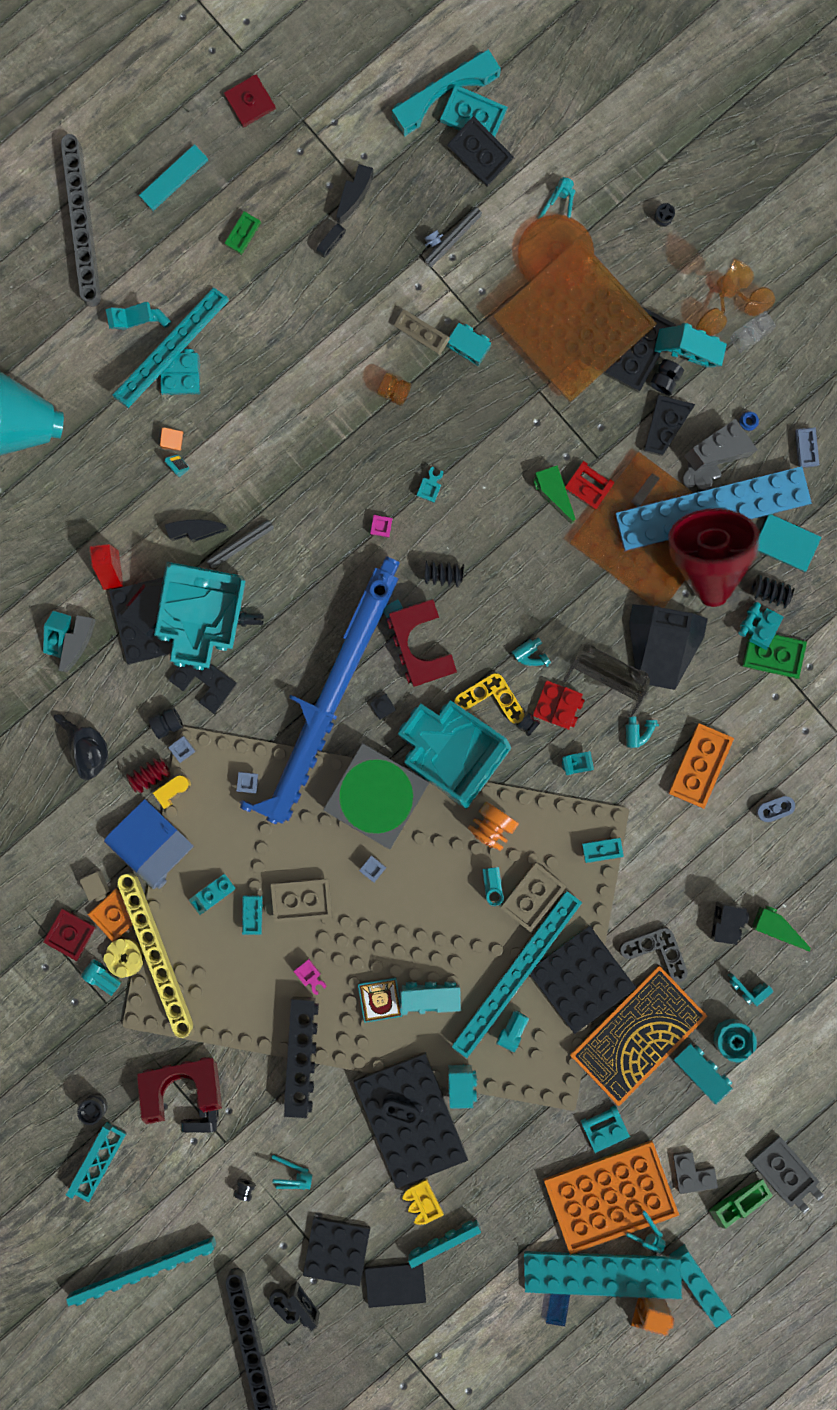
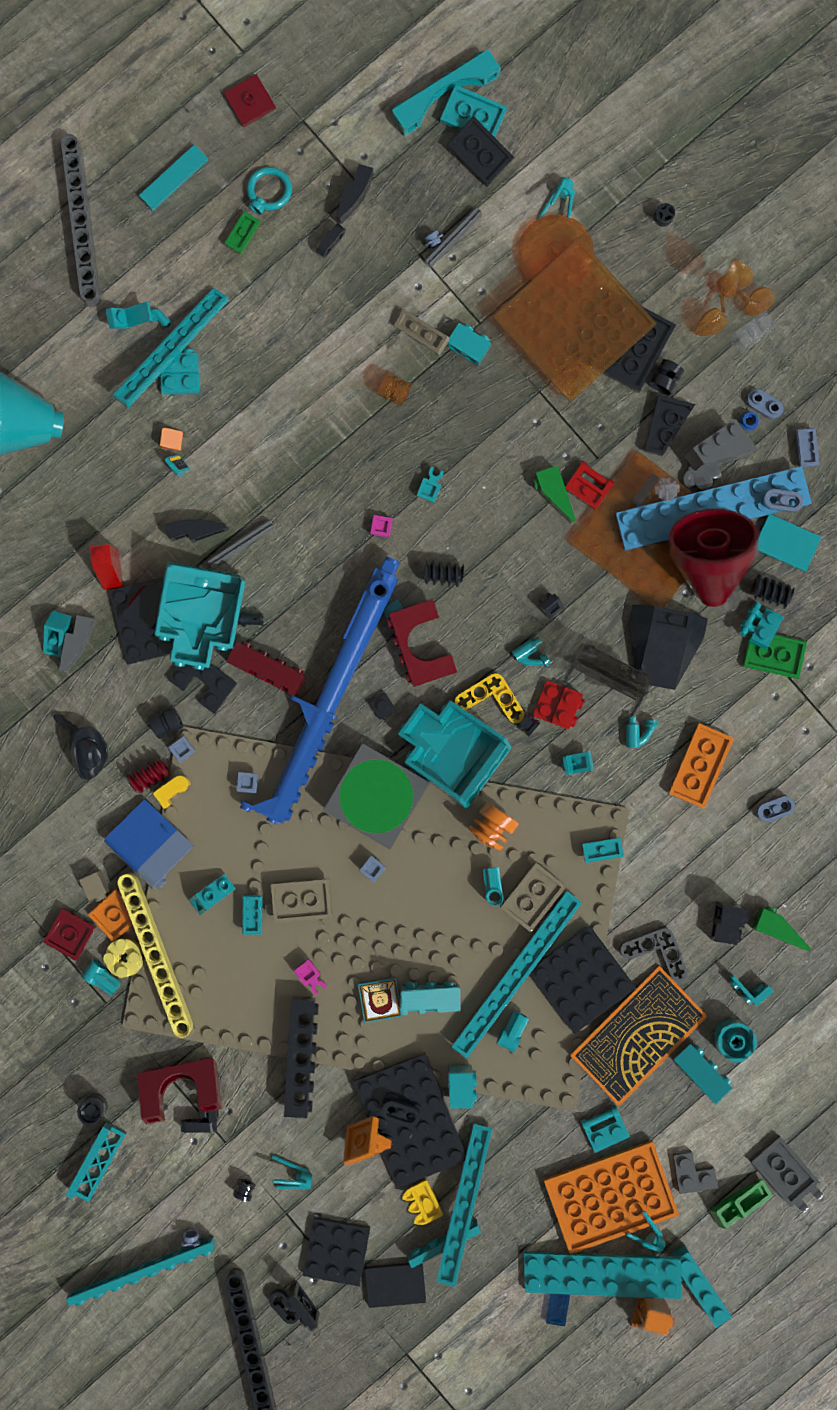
teal wedge [654,323,727,368] -> none
none -> sand blue plate [181,1229,201,1248]
none -> dark red wedge [226,640,306,697]
none -> teal piece [247,167,292,215]
none -> orange bracket [343,1116,391,1166]
none -> teal plate [436,1123,493,1287]
none -> black tile [538,593,564,619]
none -> clear gear [655,477,680,501]
none -> sand blue plate [746,389,784,420]
none -> sand blue plate [763,489,803,512]

